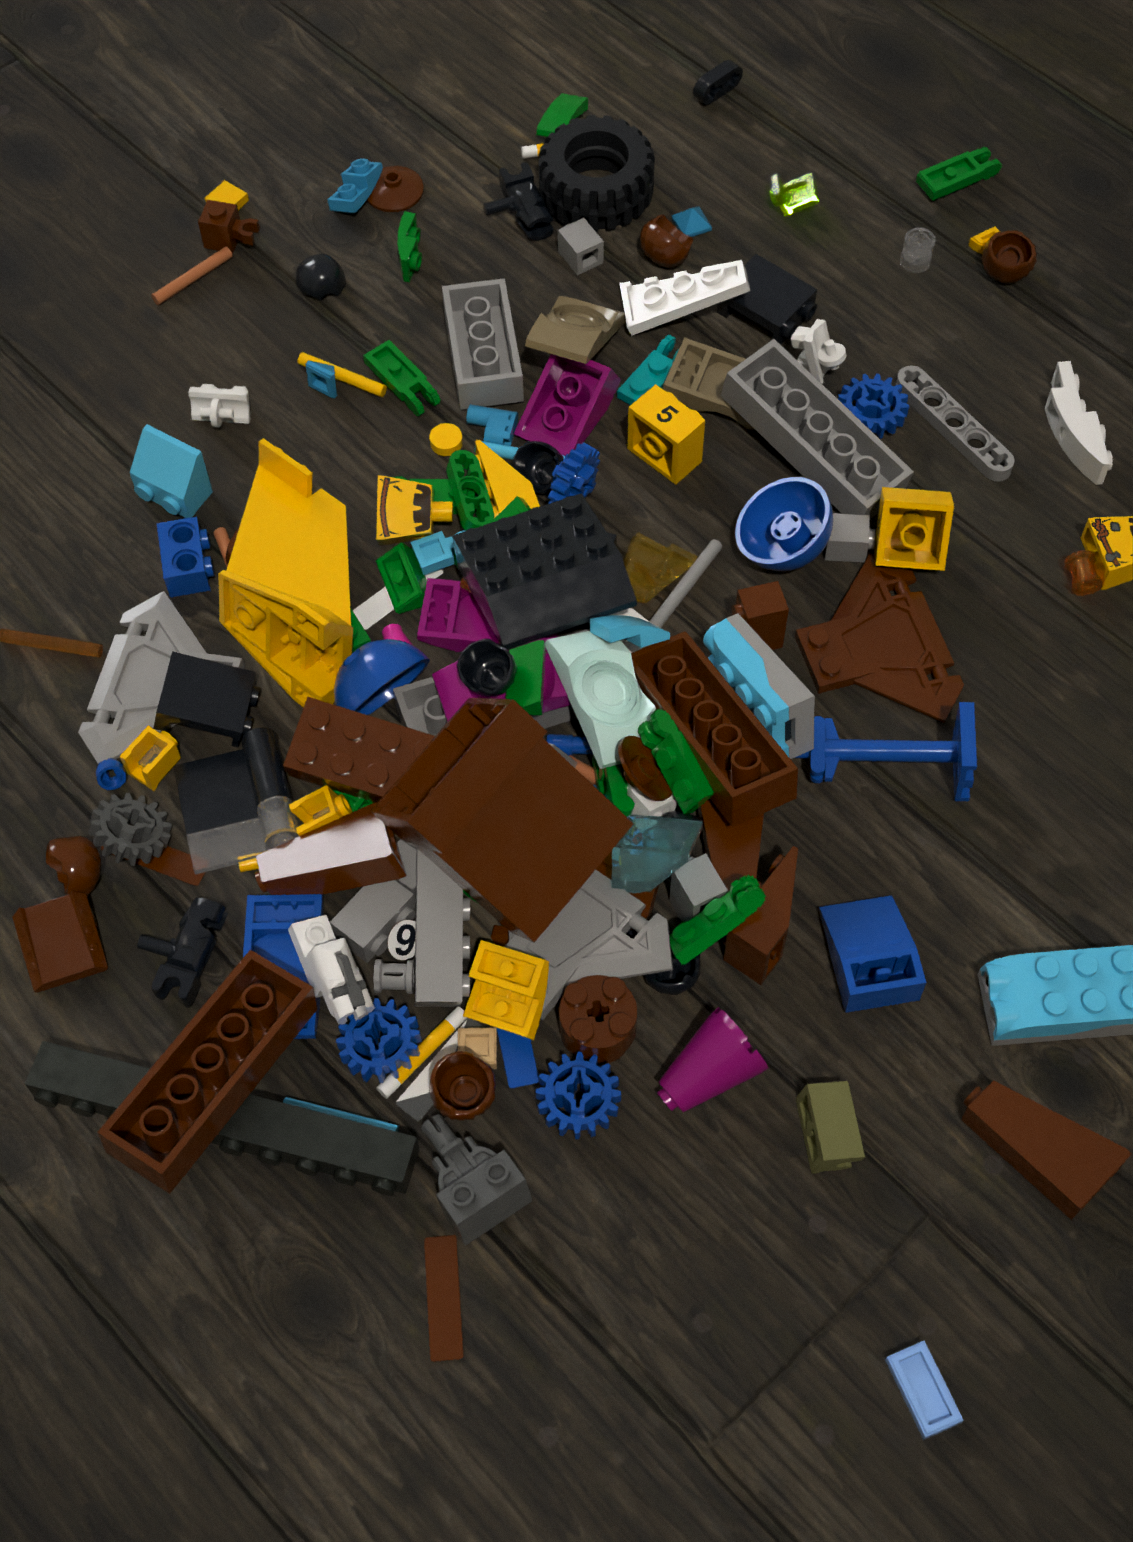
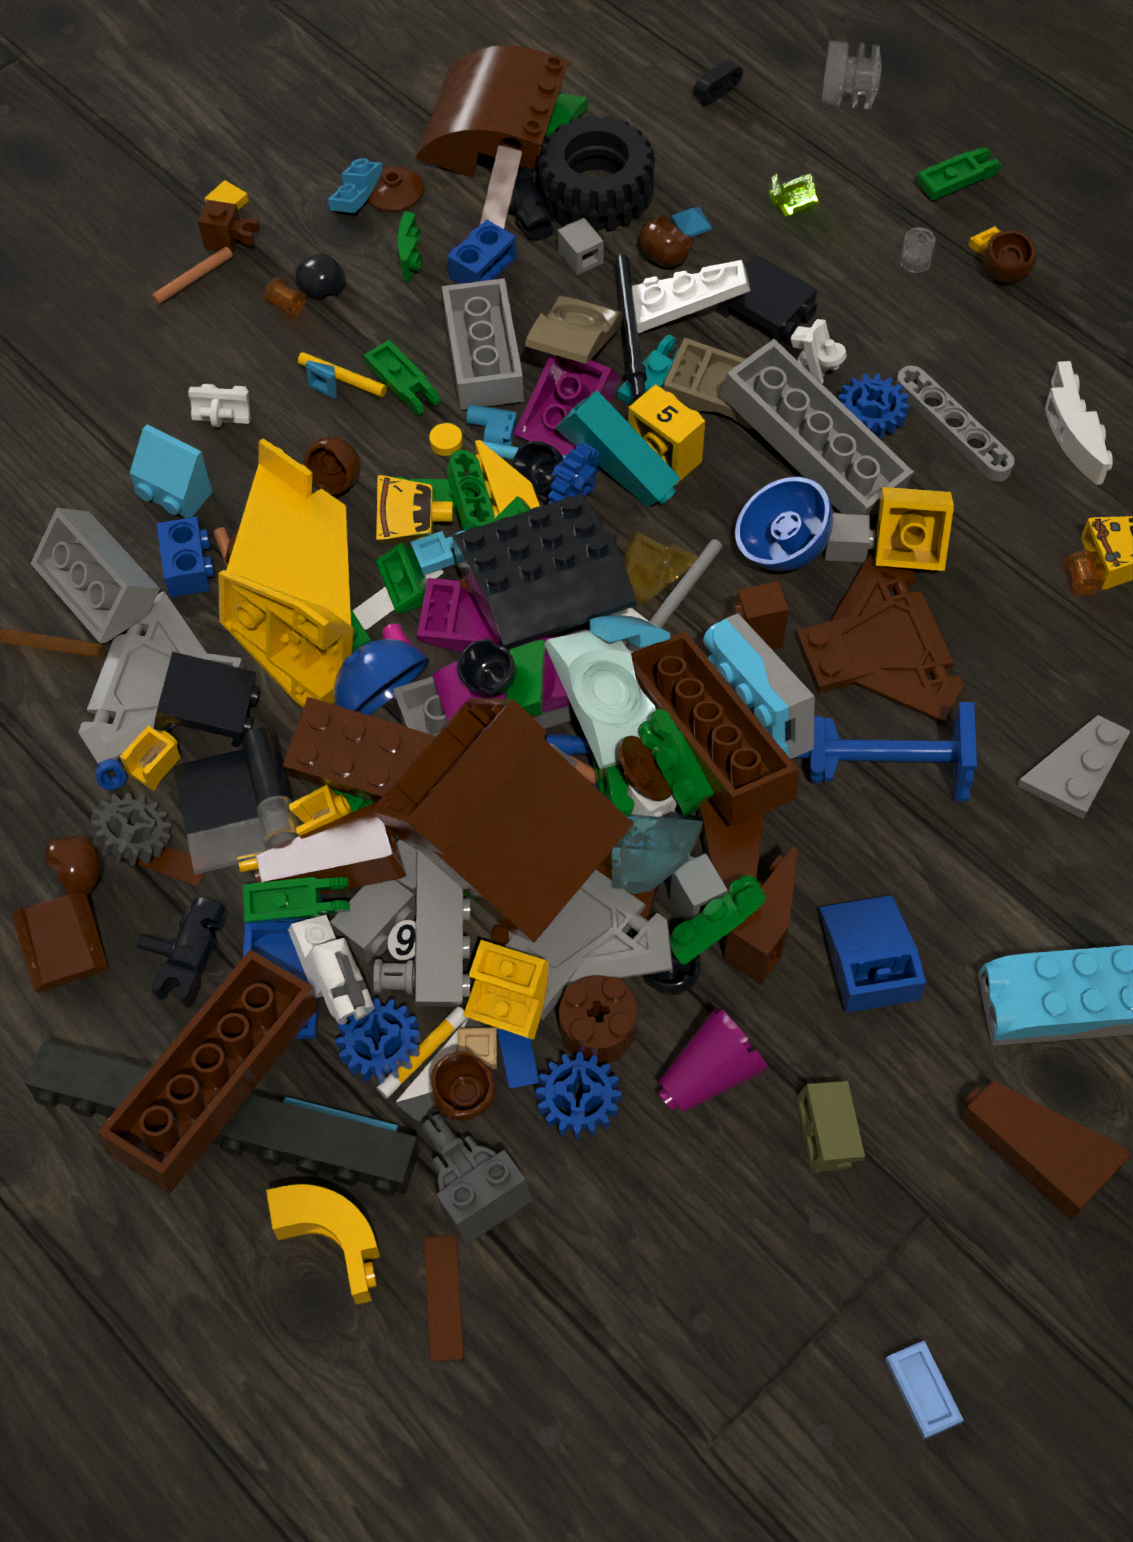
none -> light grey slope [30,508,160,643]
none -> green hinge [243,877,350,924]
none -> clear orange bush [264,277,306,318]
none -> yellow arch [266,1184,381,1305]
none -> reddish brown hair [303,436,361,496]
none -> reddish brown slope [416,46,570,177]
none -> blue brick [447,220,517,284]
none -> sticker [479,146,522,229]
none -> teal slope [555,390,680,507]
none -> black bar [616,255,647,401]
none -> clear wheel [821,40,882,110]
none -> light grey wing [1017,715,1130,819]

